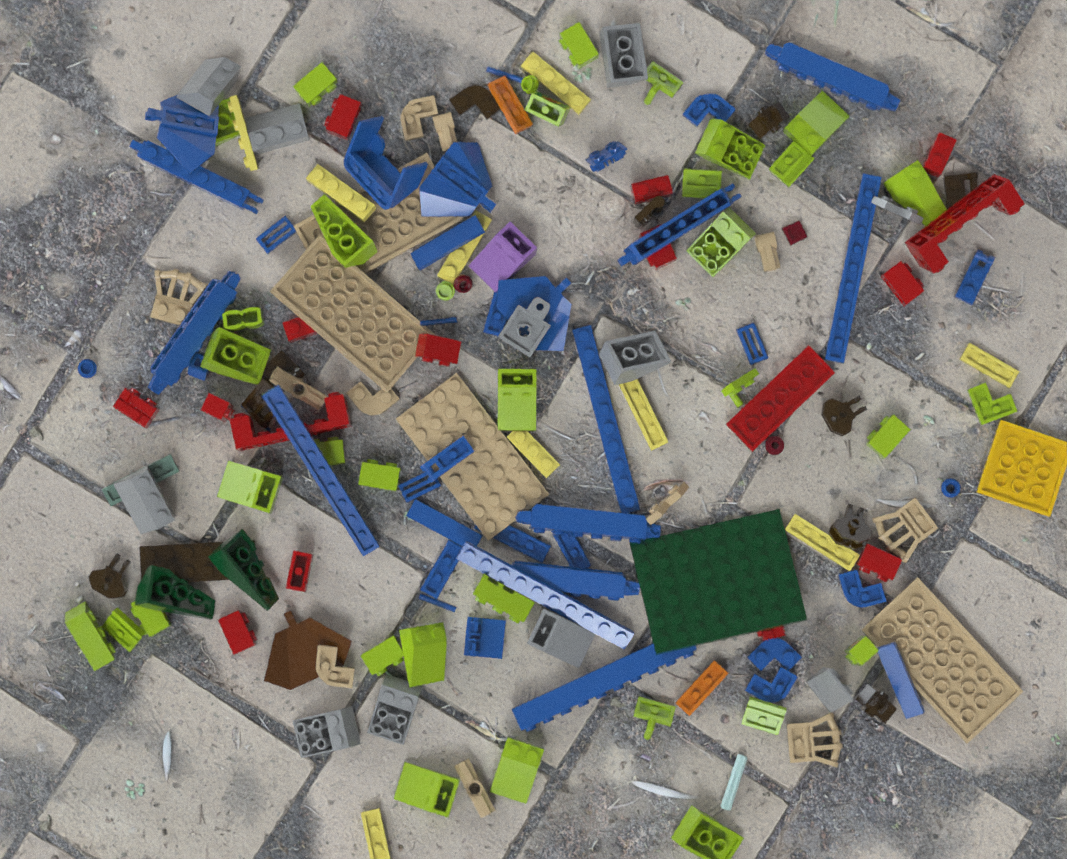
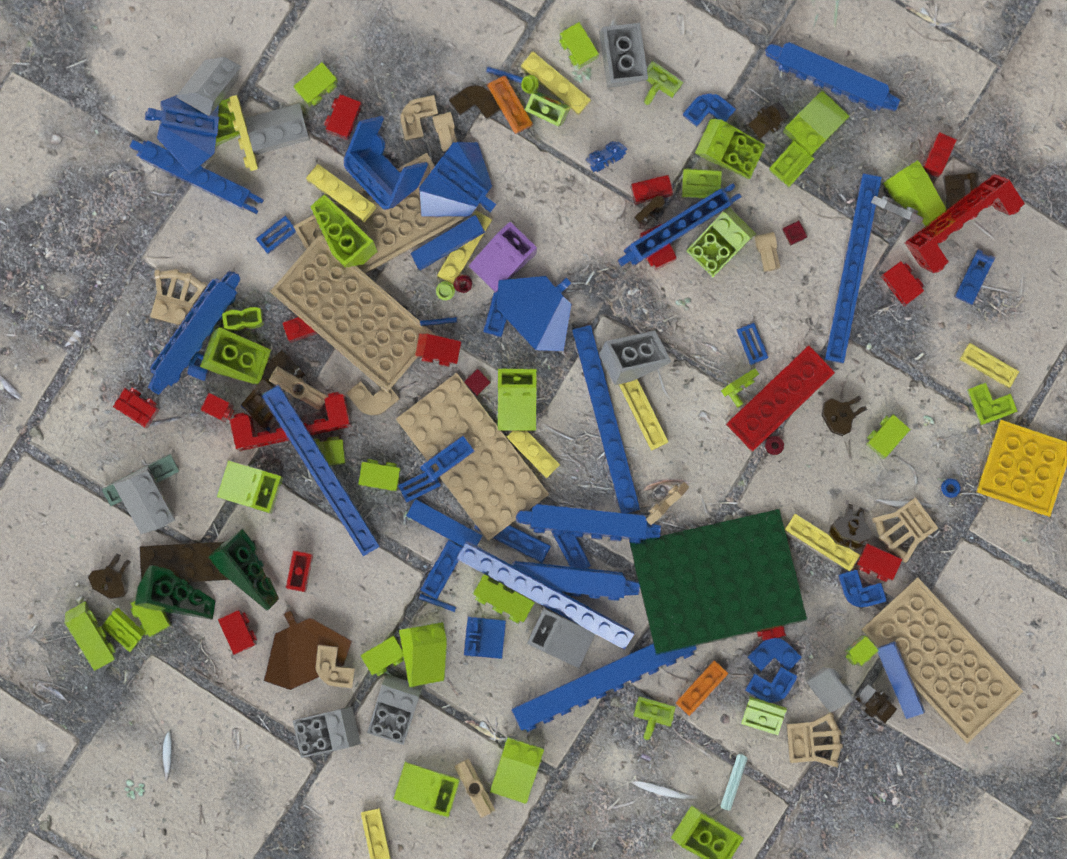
blue plate [78,359,97,378] -> none
light grey plate [498,297,551,357] -> none
none -> dark red tile [464,369,491,396]

